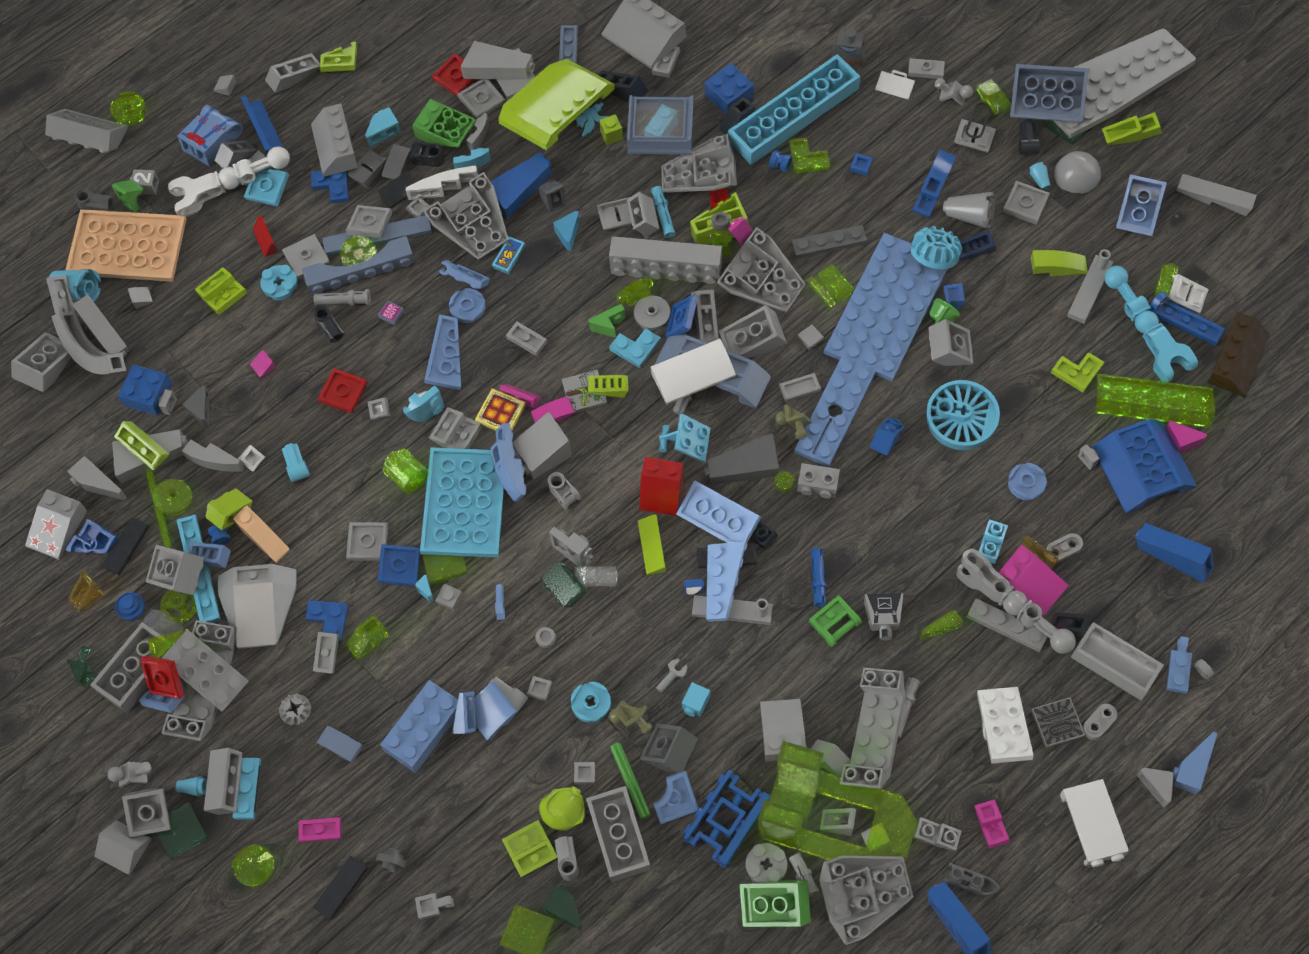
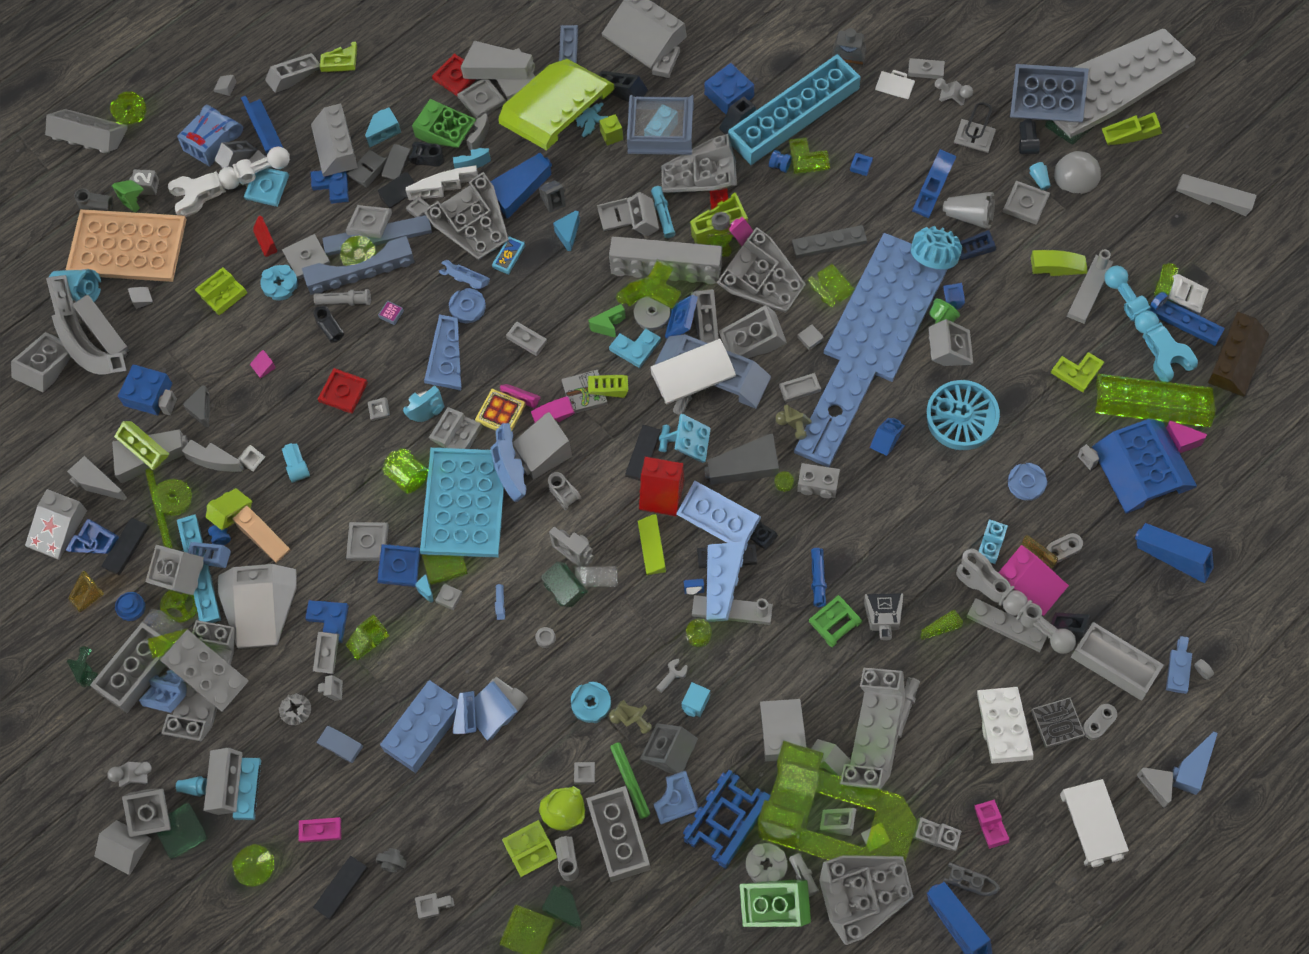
red tile [140,656,185,699] -> none
light grey tile [527,676,553,701] -> none
clear neon green slope [976,79,1011,115] -> none
medium blue slope [1116,174,1167,236] -> none
none -> light grey tile [318,675,343,701]
none -> black tile [625,425,661,481]
none -> clear neon green plate [640,259,681,309]
none -> clear neon green head [686,619,712,648]

